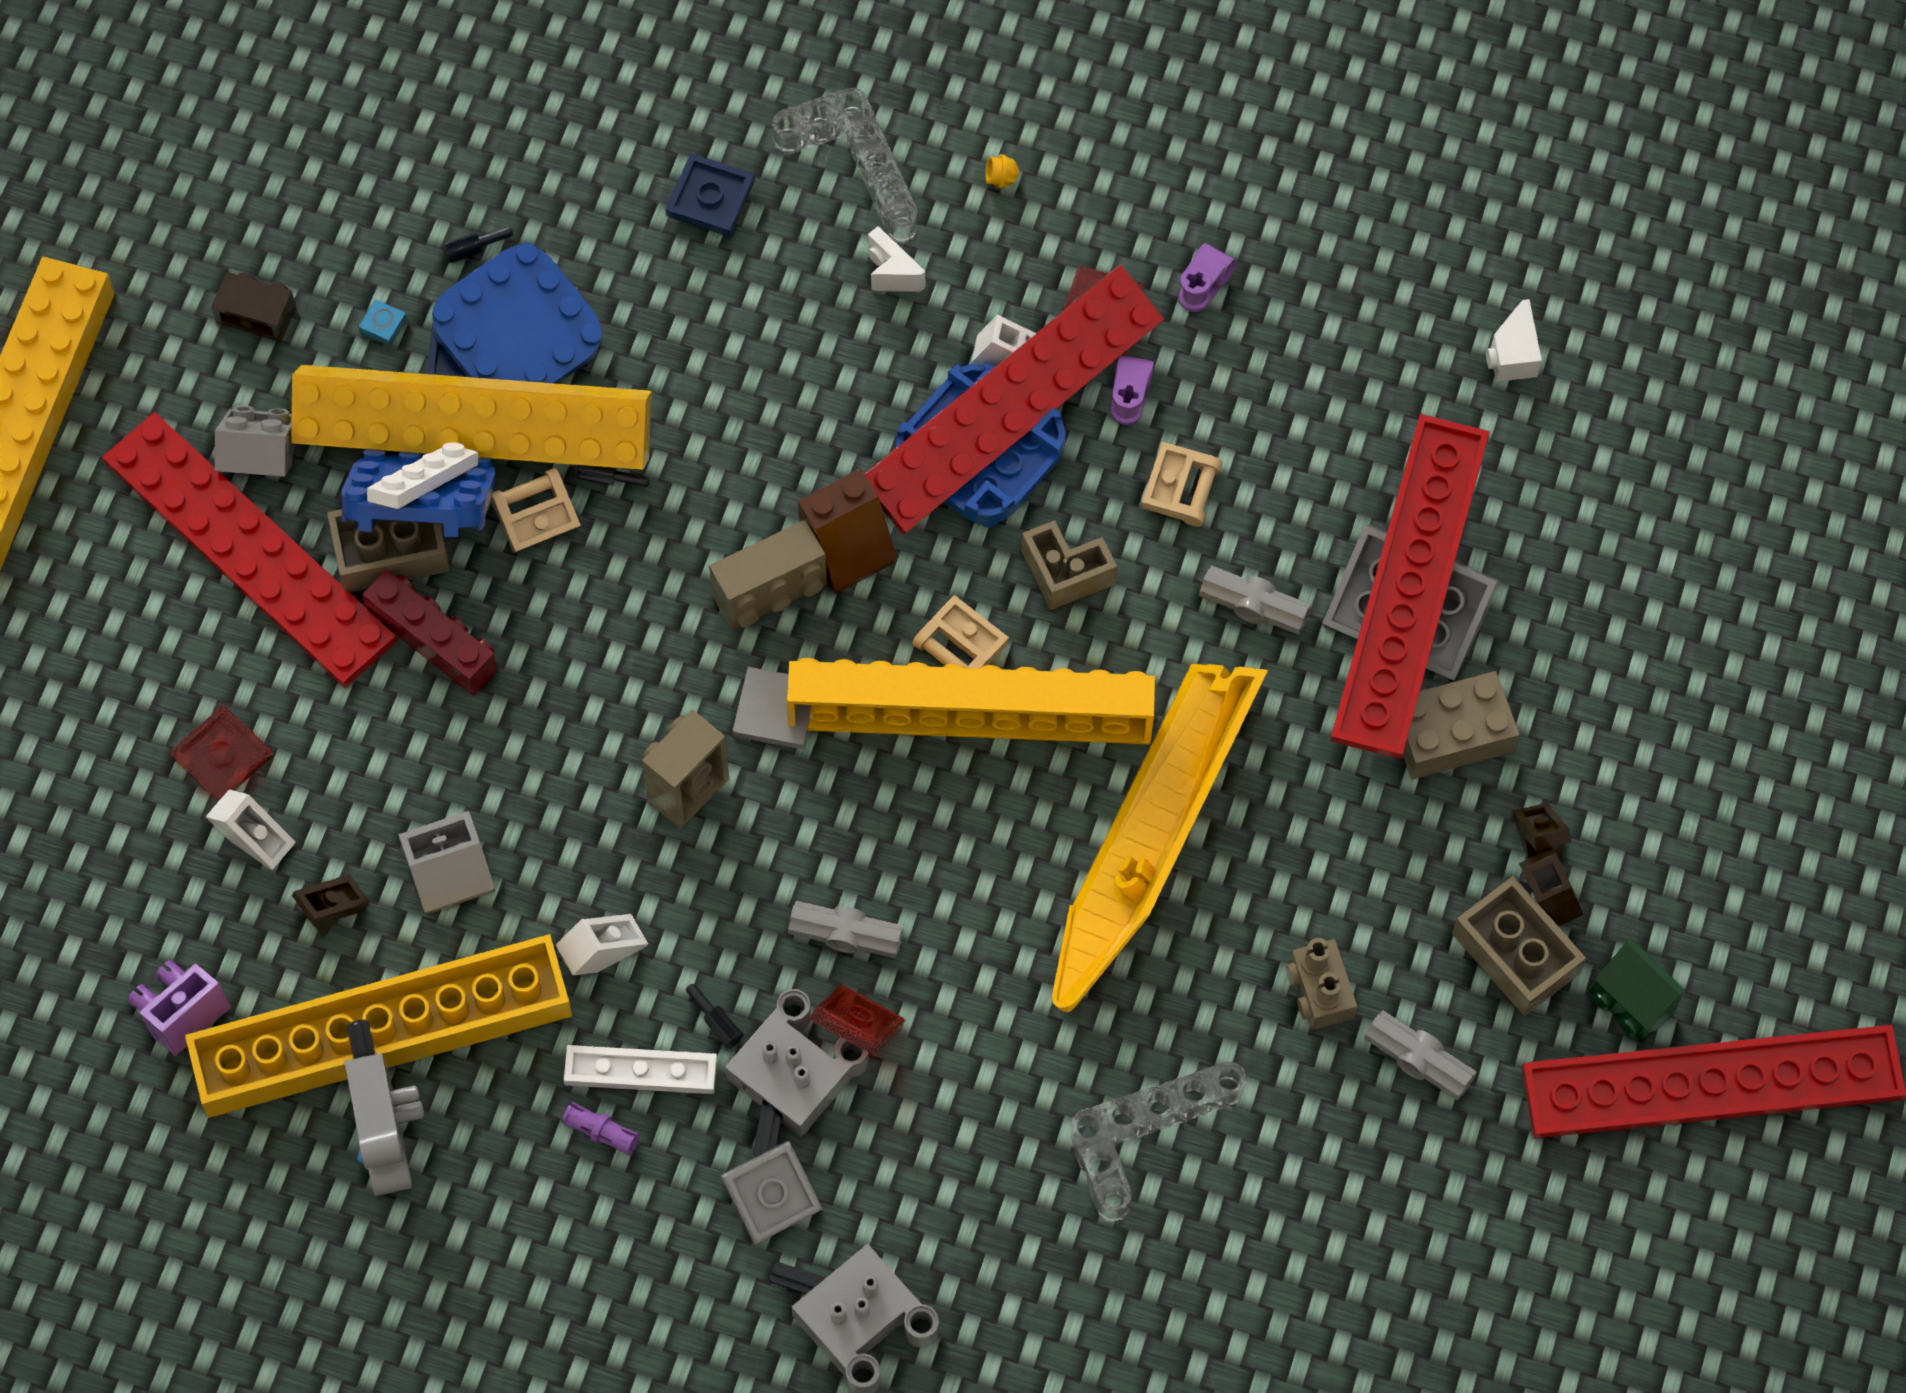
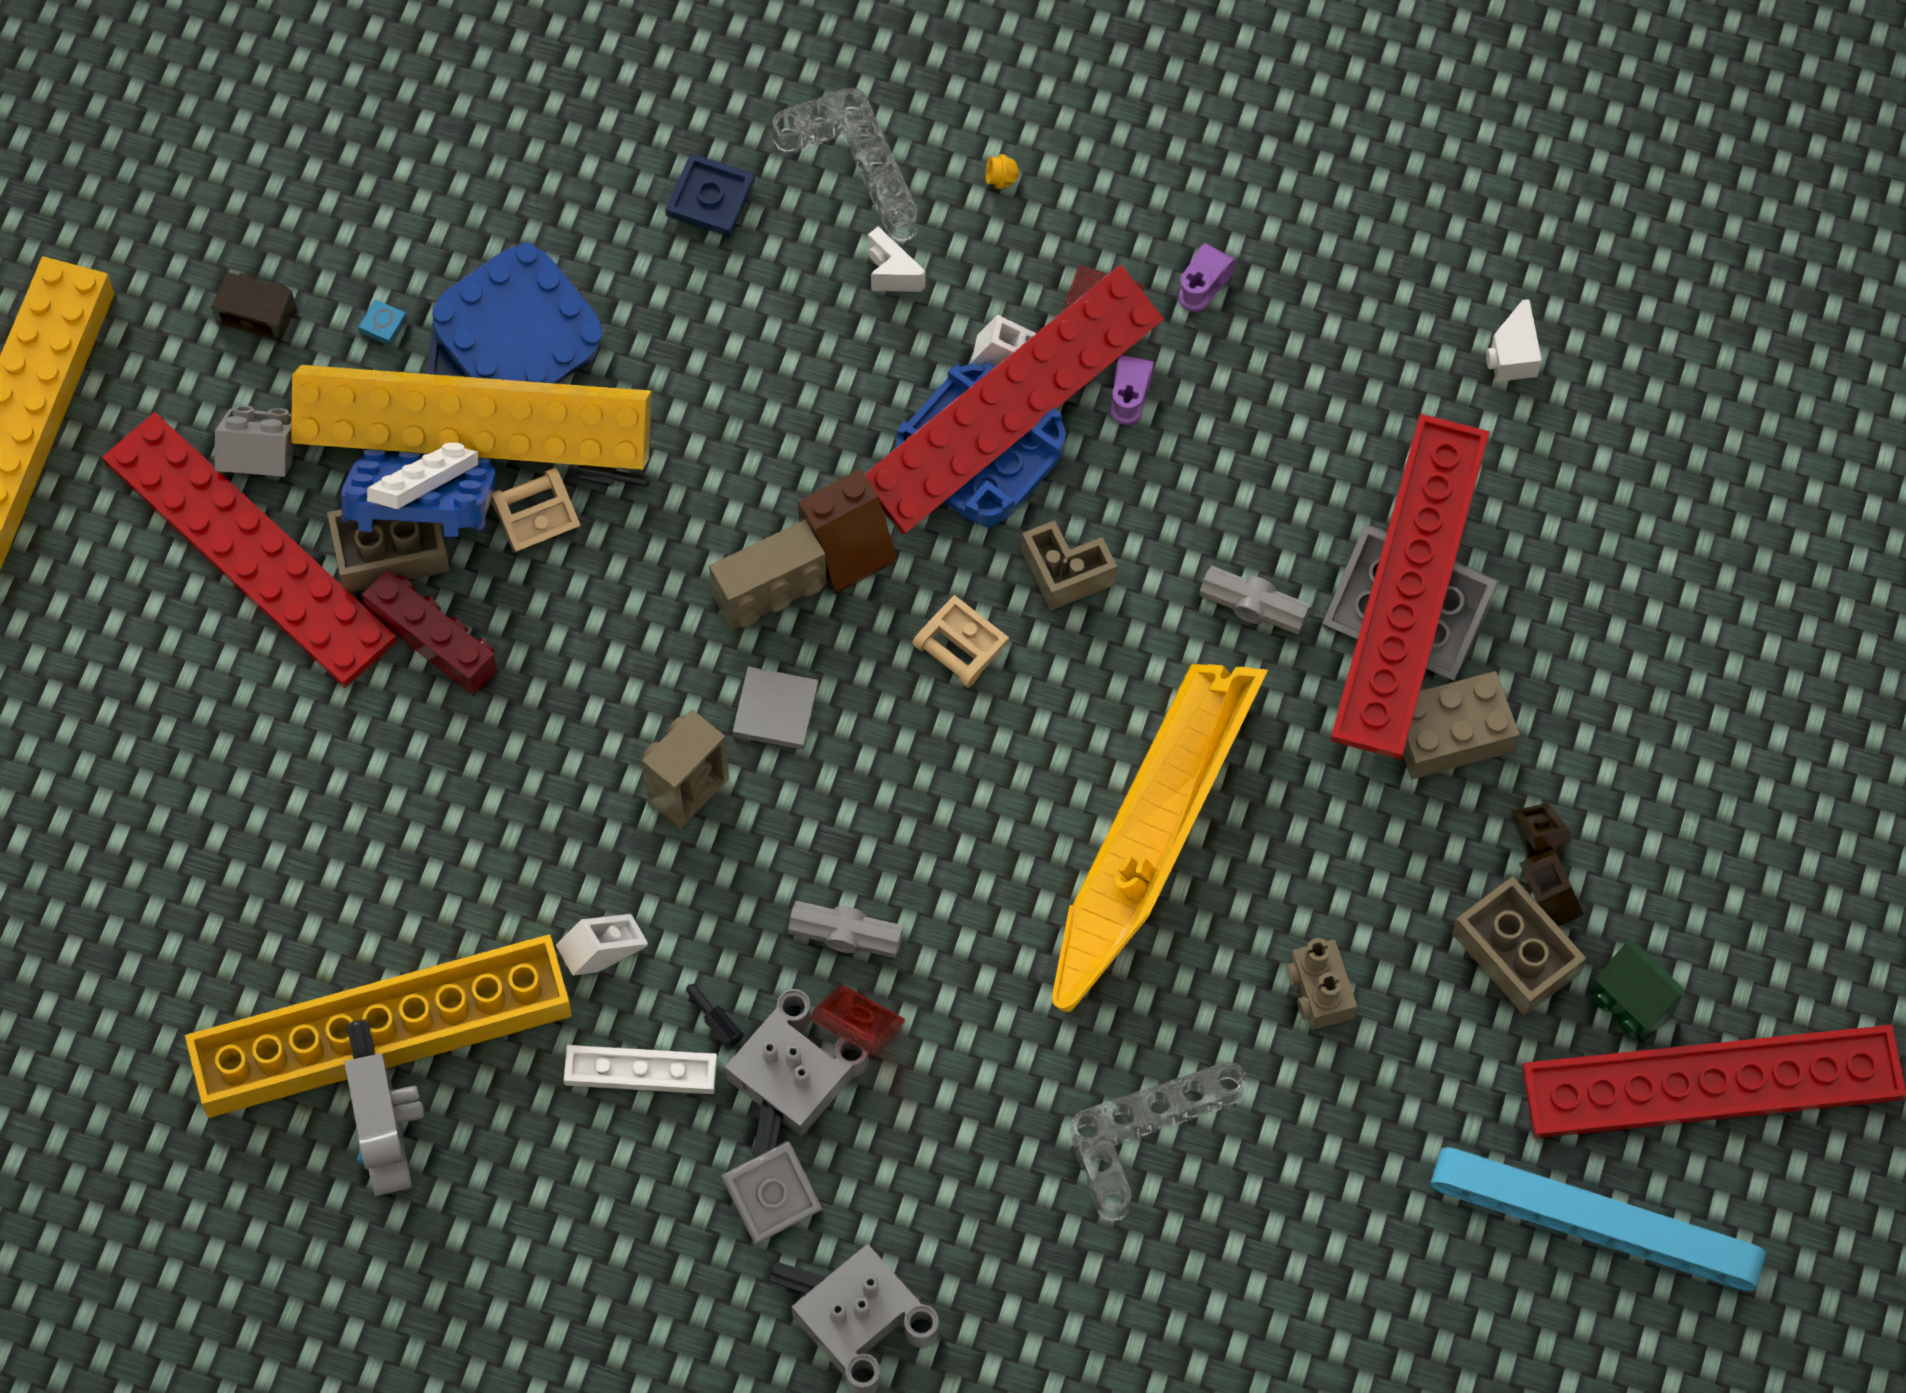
medium lavender brick [128,960,231,1056] -> none
clear red tile [169,705,274,802] -> none
white slope [206,790,296,870] -> none
dark brown slope [292,874,370,937] -> none
light grey slope [398,811,496,915] -> none
black axle [442,227,513,263] -> none
medium lavender pin [562,1102,640,1156] -> none
yellow brick [787,658,1155,745] -> none
tan plate [1141,442,1222,527] -> none
light grey piece [1364,1010,1476,1100] -> none
none -> medium azure beam [1430,1147,1766,1291]

